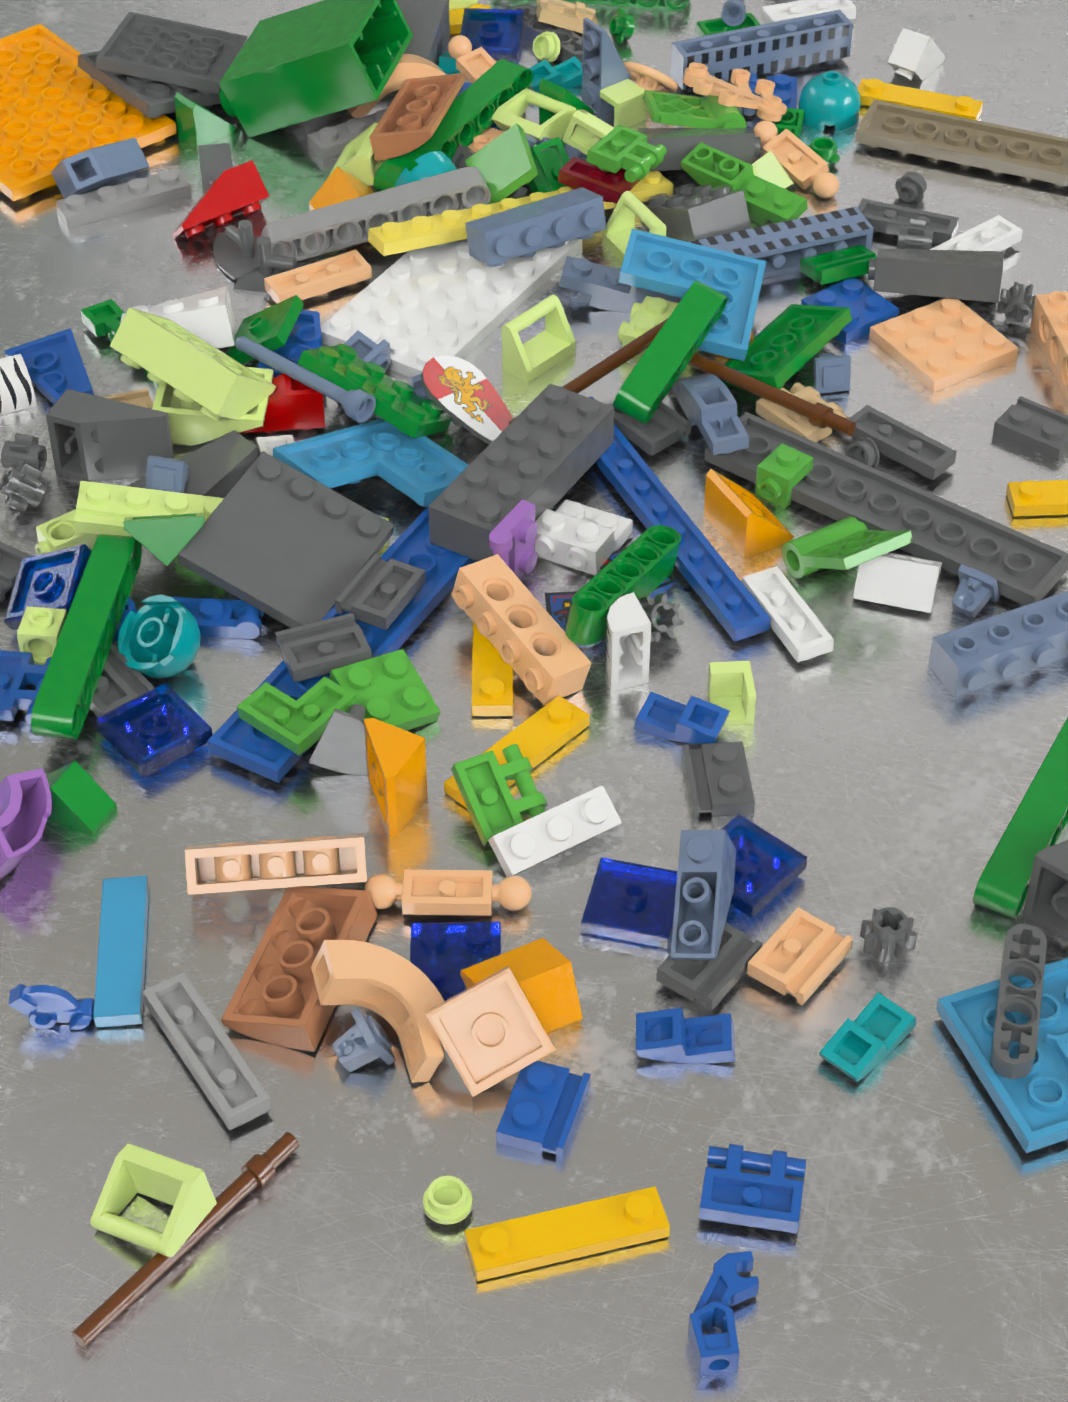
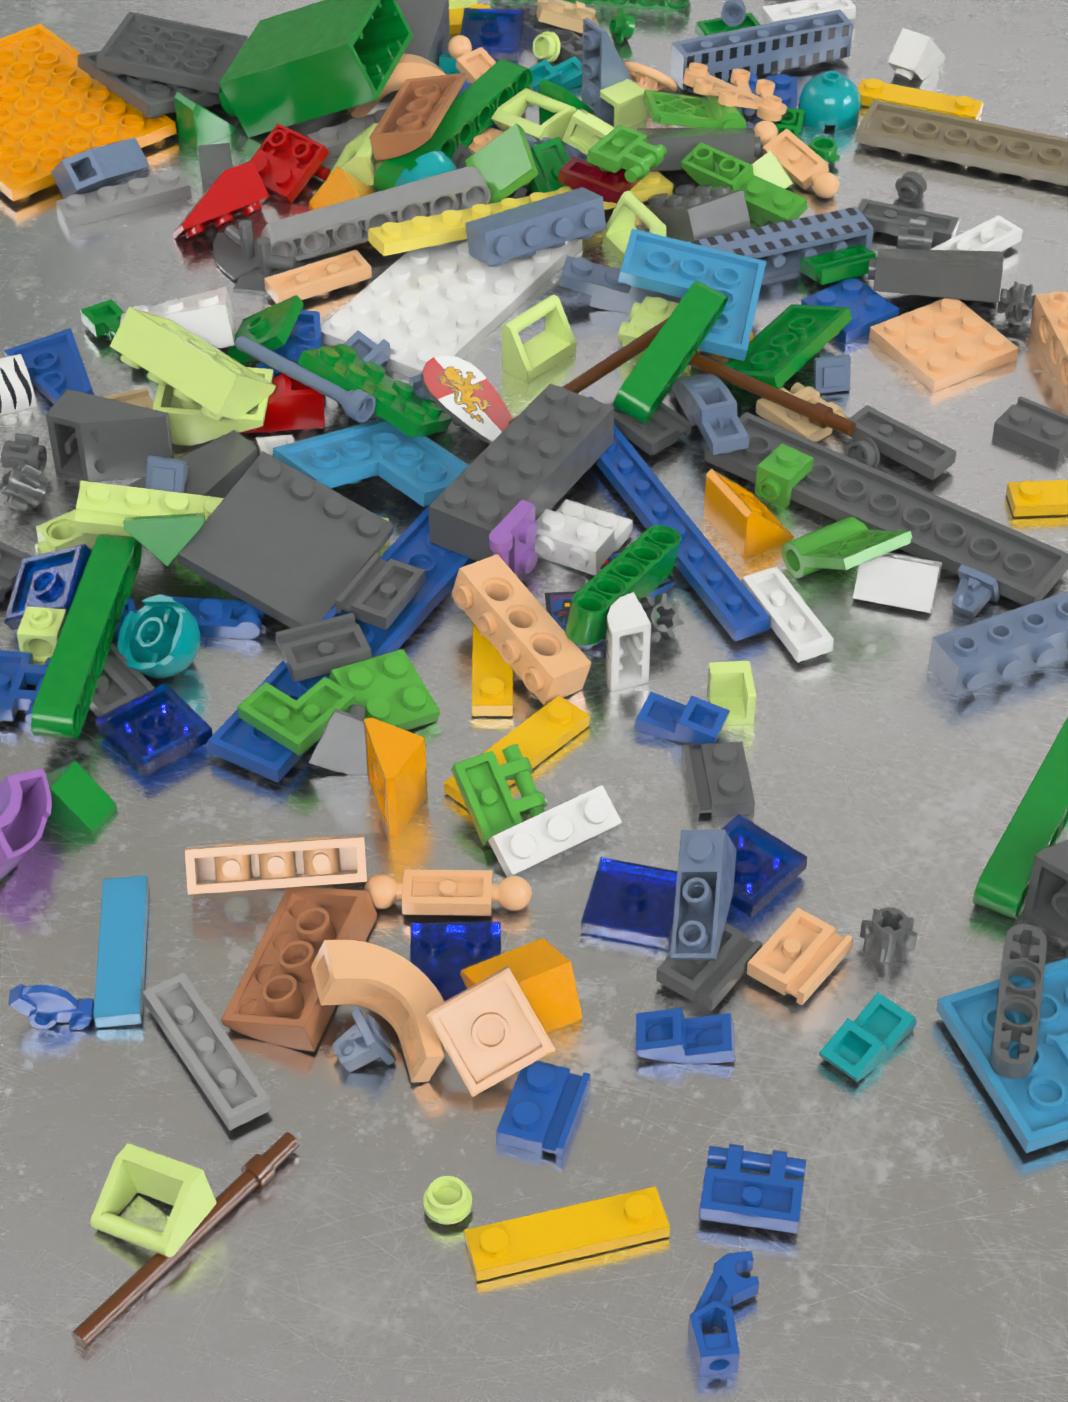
none -> red plate [250,123,331,204]

